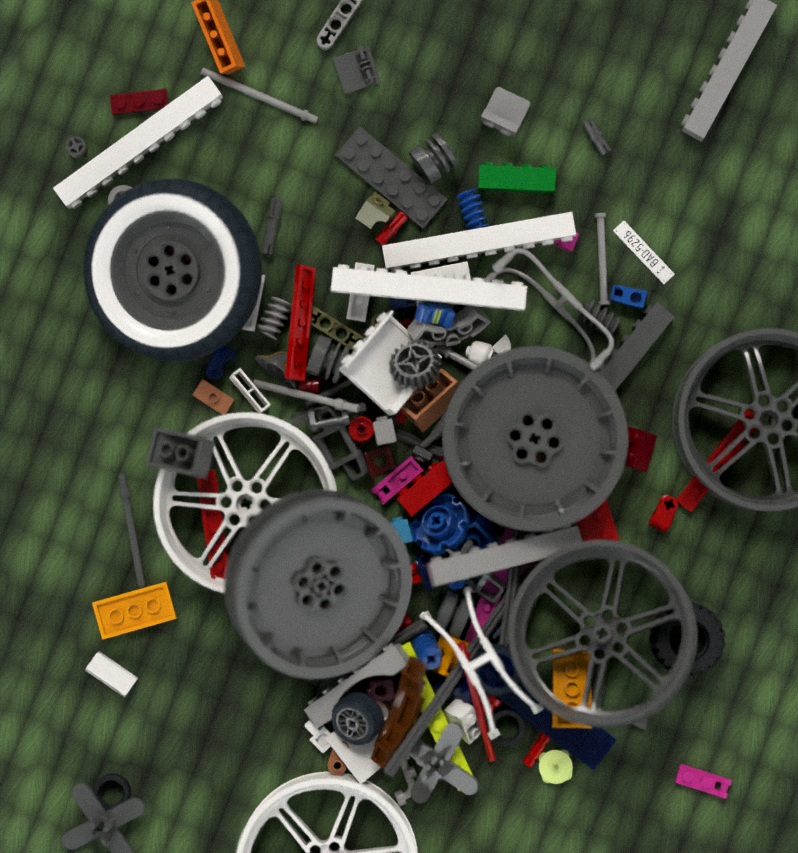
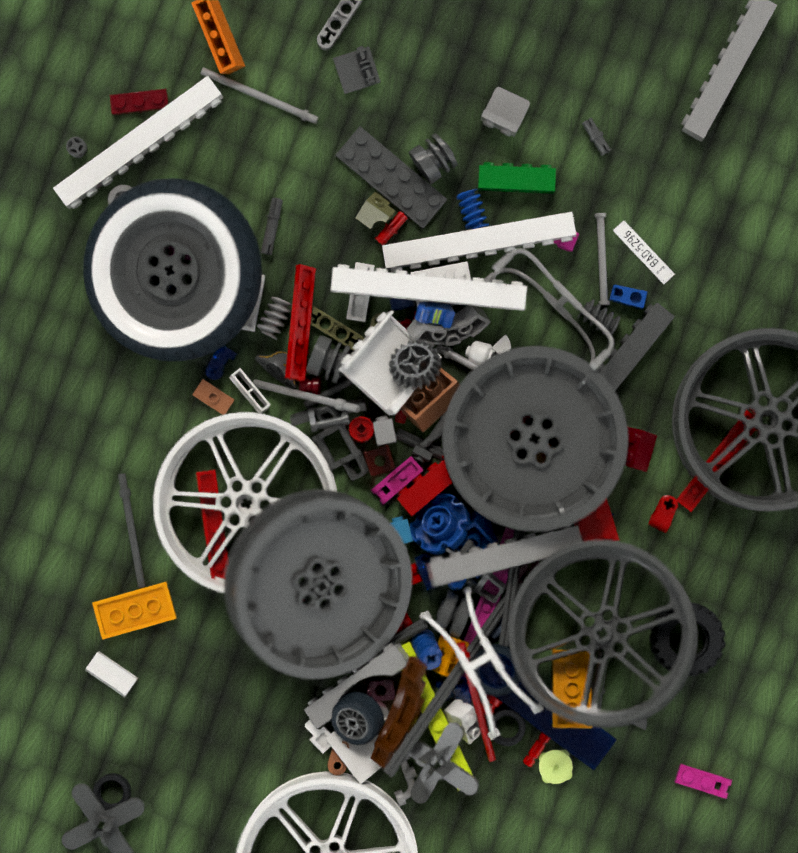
dark grey slope [145,427,216,479] -> none

